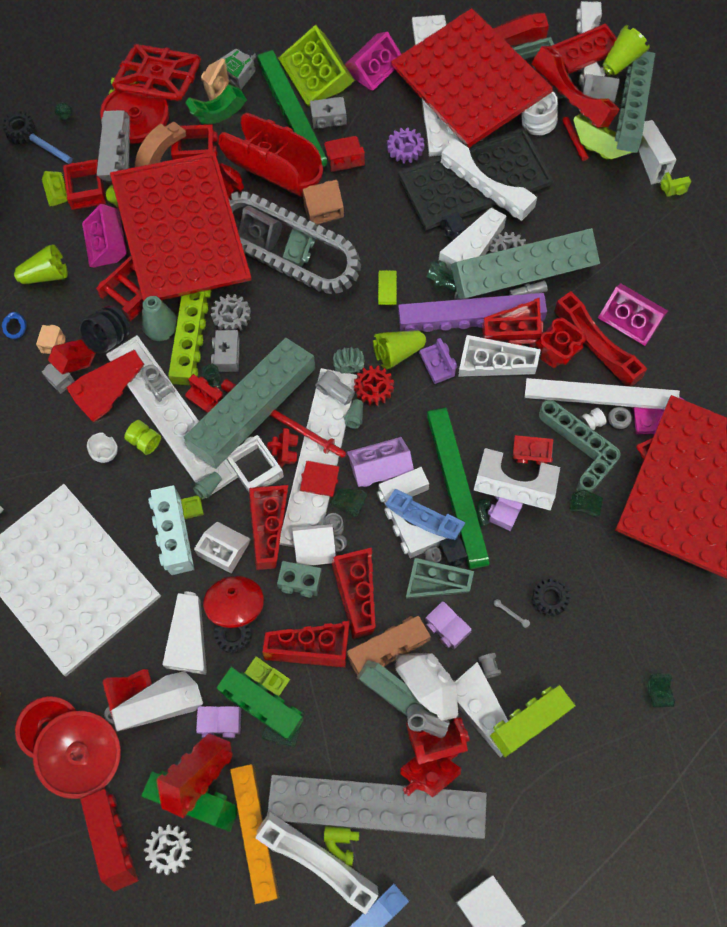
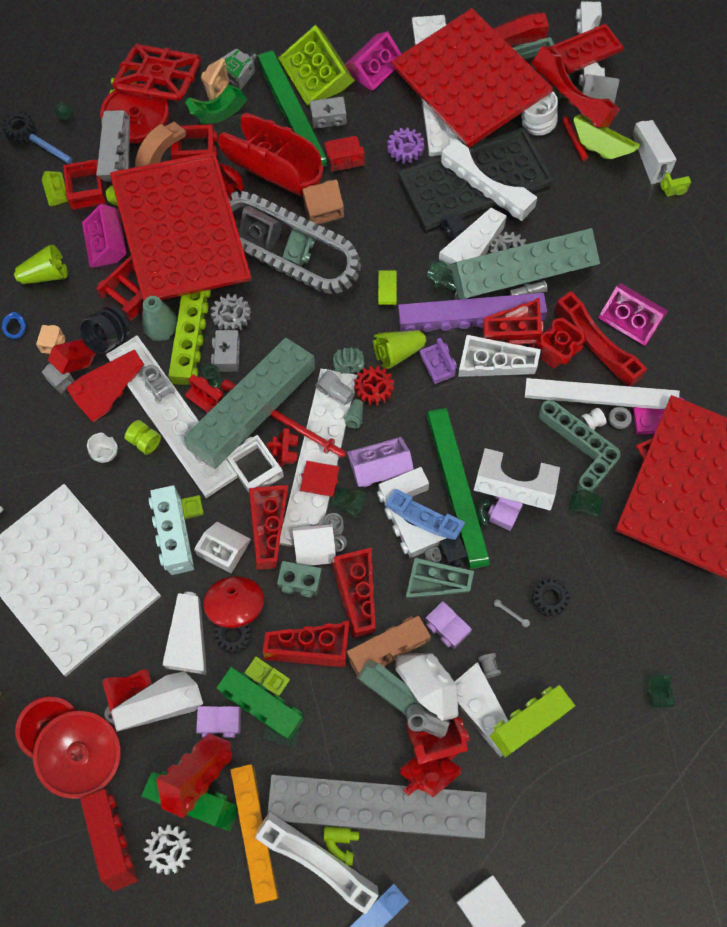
sand green cone [193,471,222,499] -> none
red bracket [512,435,553,465] -> none
lime cone [603,25,650,76] -> none
sand green brick [615,52,655,153] -> none

